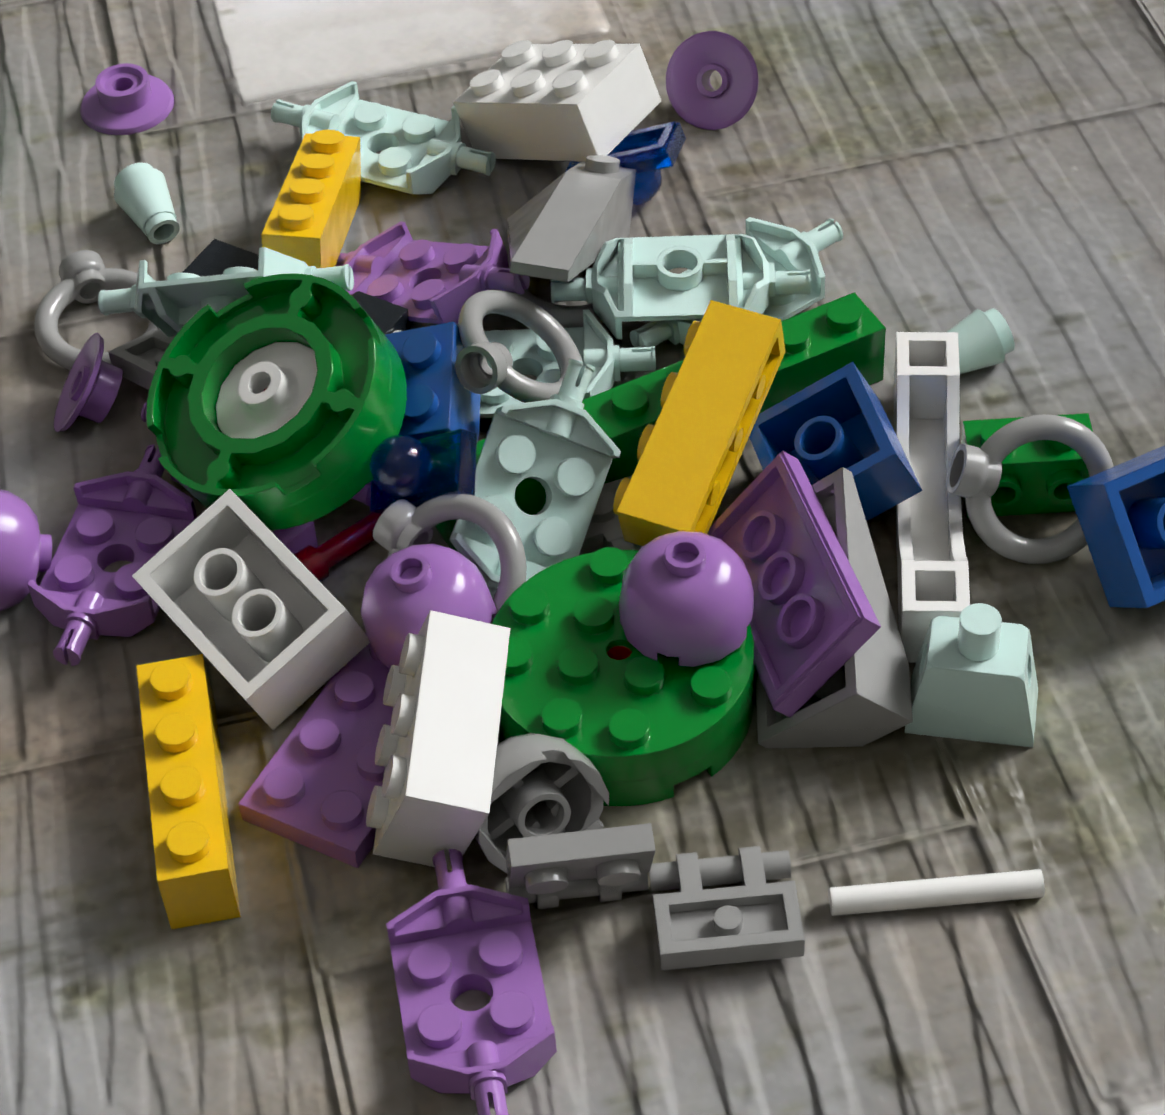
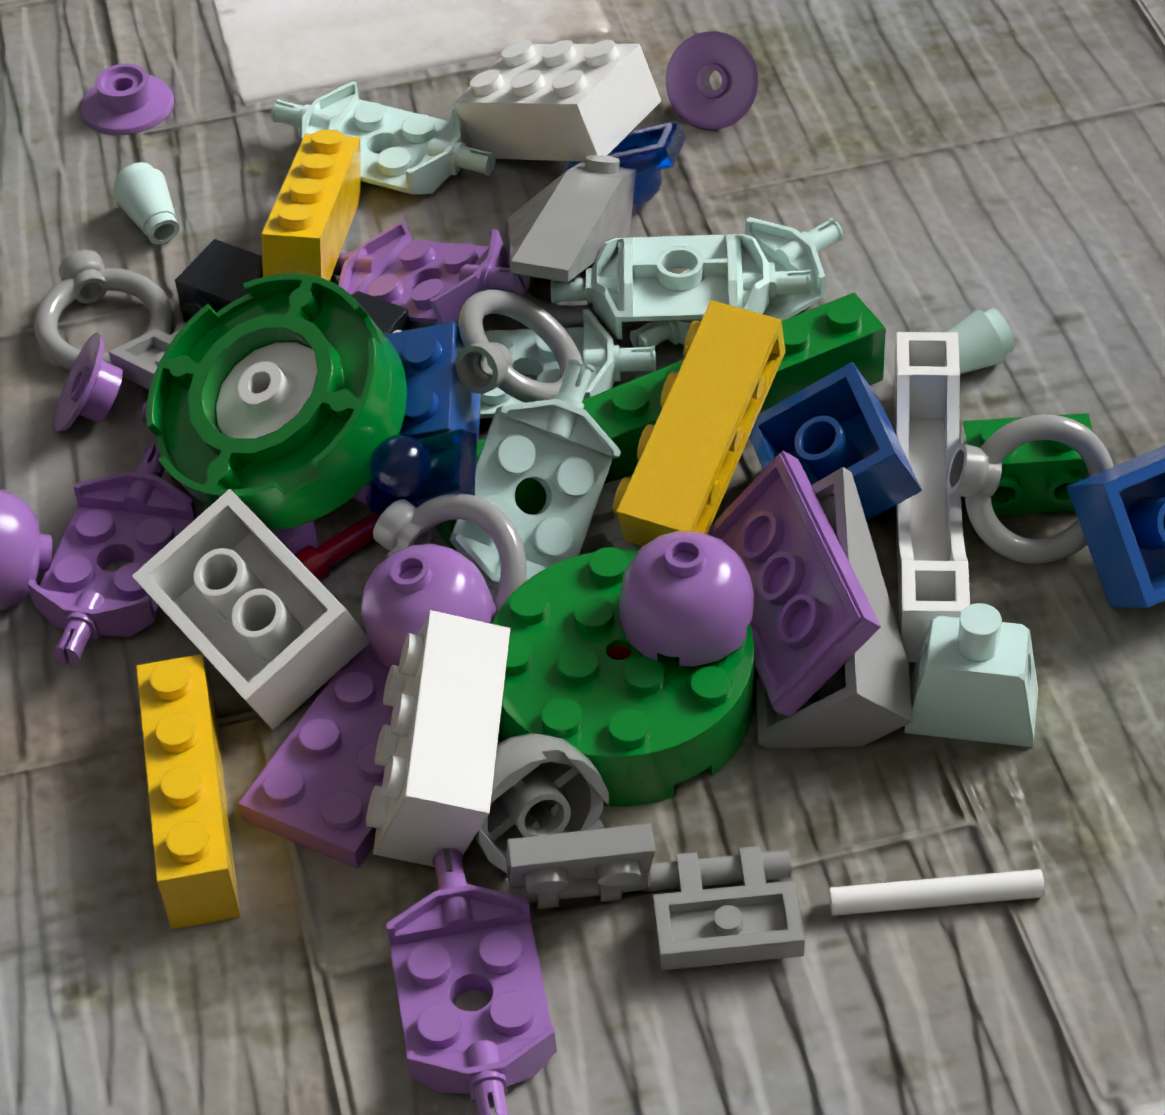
light aqua plate [98,247,354,337] -> none

